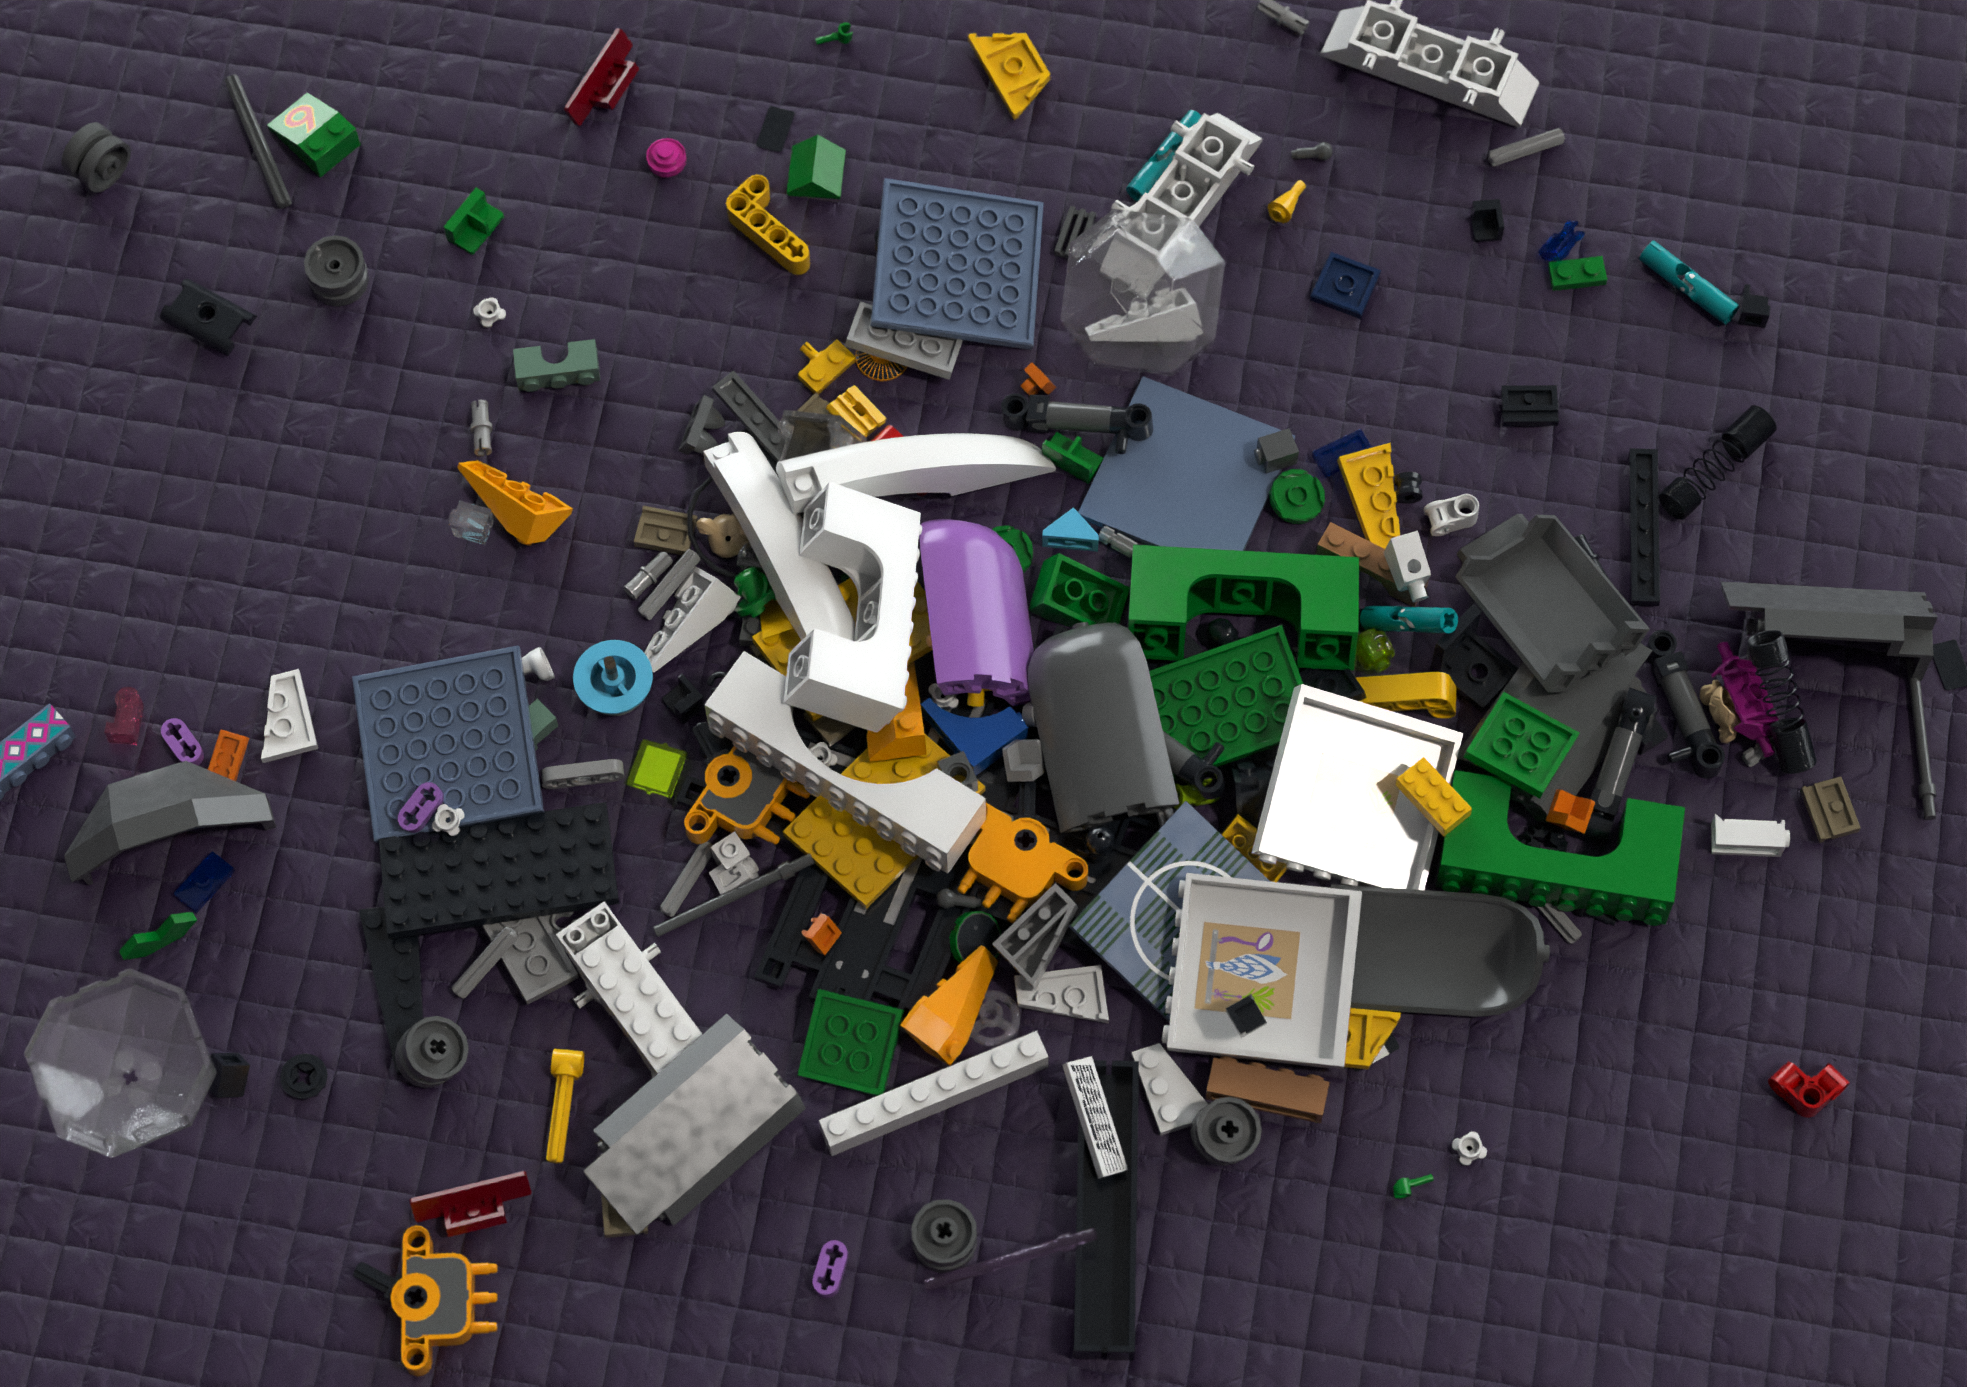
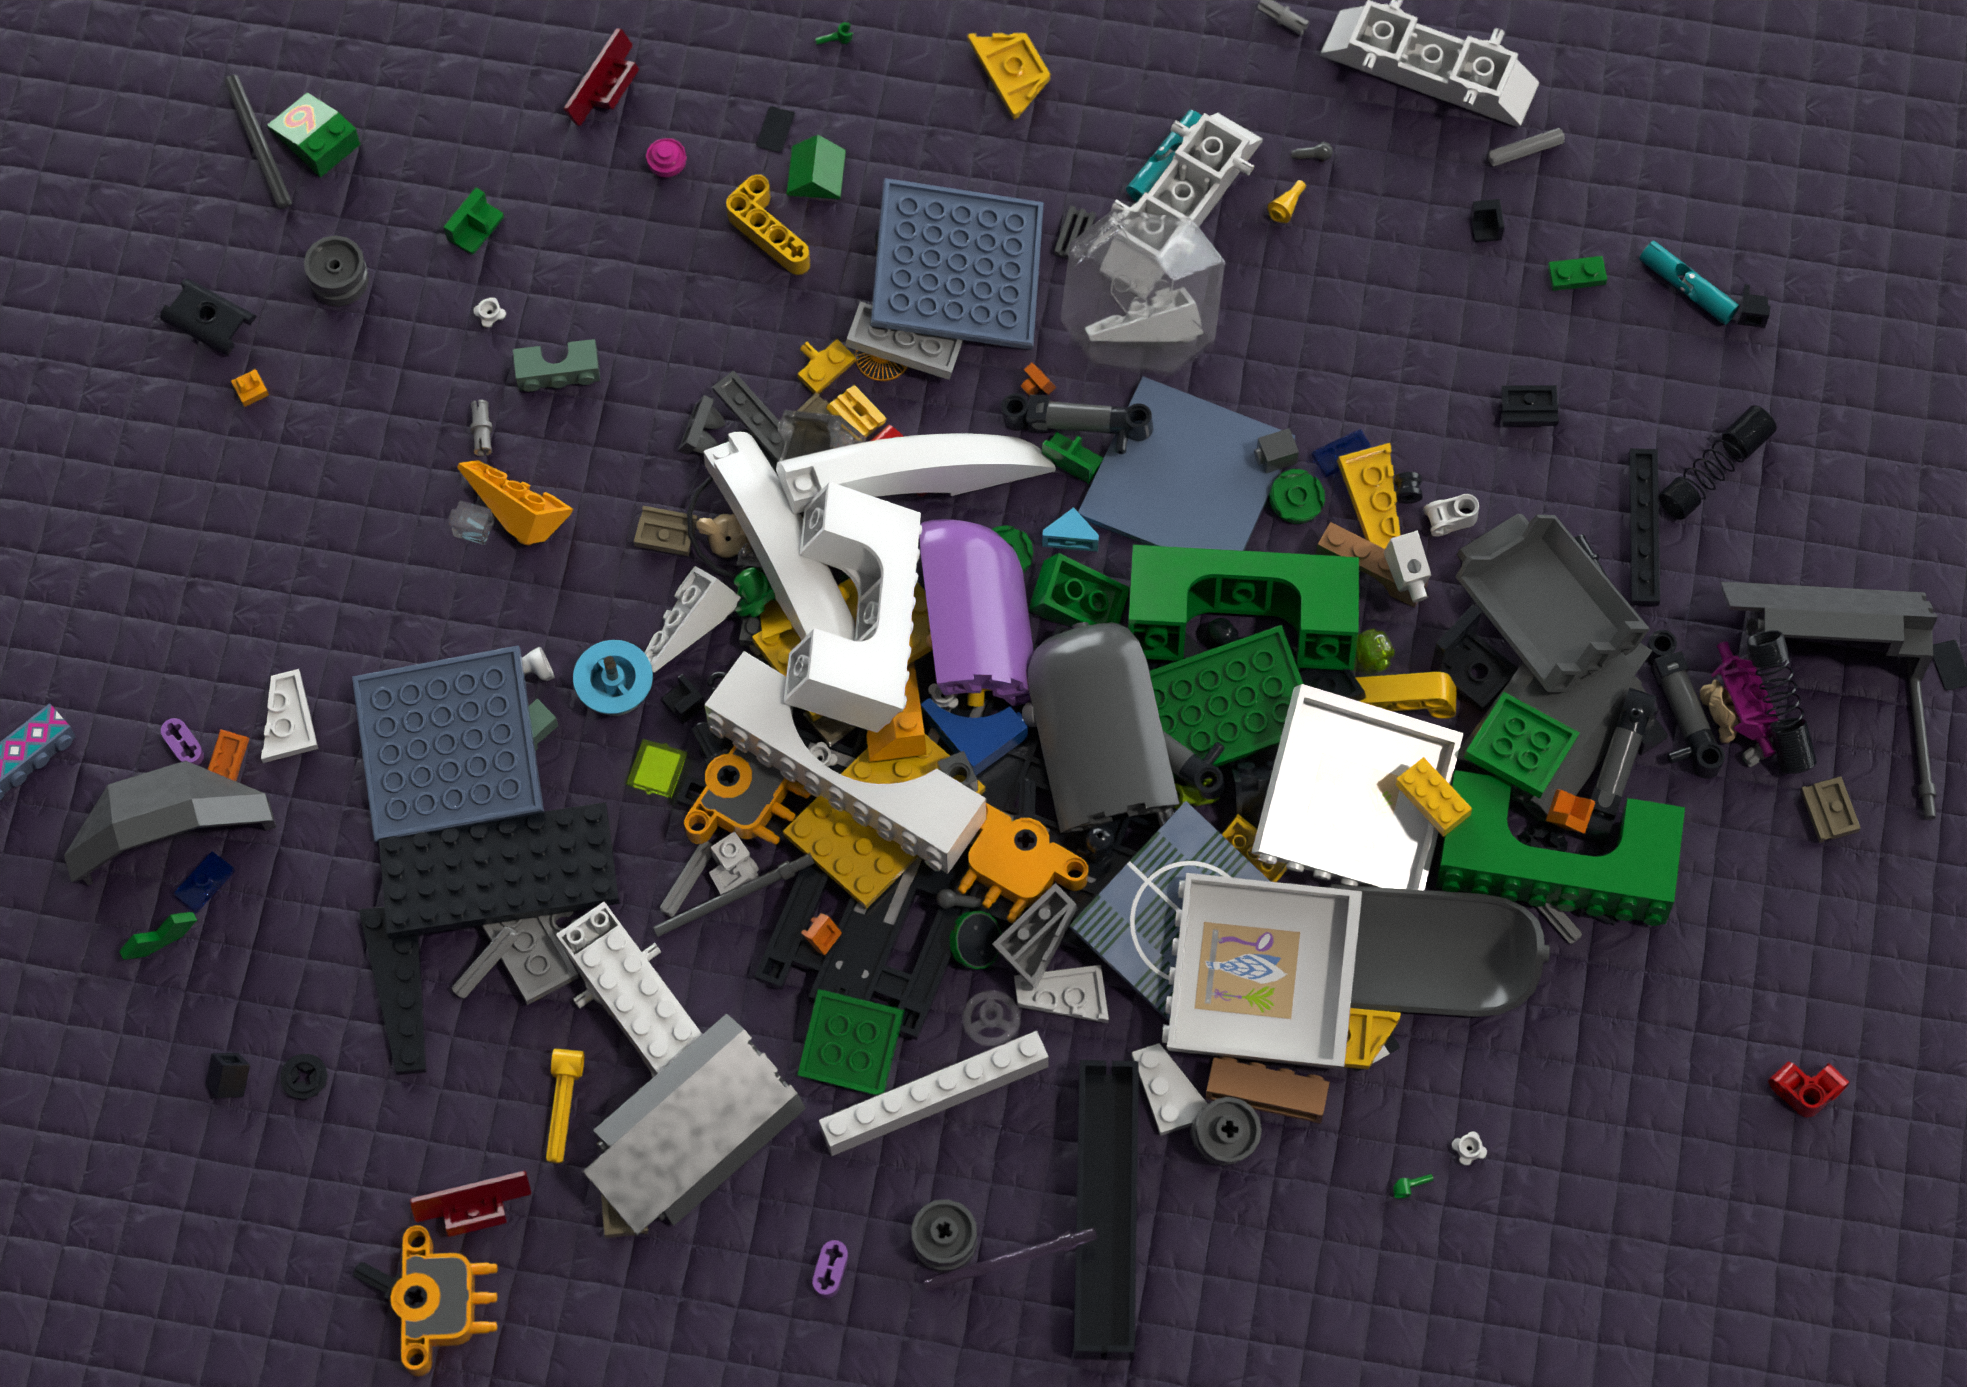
clear windscreen [24,968,217,1158] -> none
dark grey wheel [61,122,131,193] -> none
clear pink leg [104,687,144,745] -> none
dark grey wheel [395,1016,469,1088] -> none
medium lavender beam [398,782,444,833] -> none
white plate [432,804,465,836] -> none
light grey beam [541,759,624,789] -> none
light grey axle [623,552,673,600] -> none
light grey axle [638,549,700,620] -> none
light orange wedge [900,945,998,1066] -> none
light grey panel [1002,739,1045,782] -> none
white tile [1062,1056,1128,1179] -> none
light grey axle [1099,526,1138,558] -> none
black panel [1226,994,1267,1038] -> none
dark blue tile [1310,251,1381,319] -> none
teal piece [1360,606,1458,633] -> none
clear blue plate [1538,220,1585,261] -> none
white window [1711,814,1790,857] -> none
none -> light orange tile [231,369,269,407]

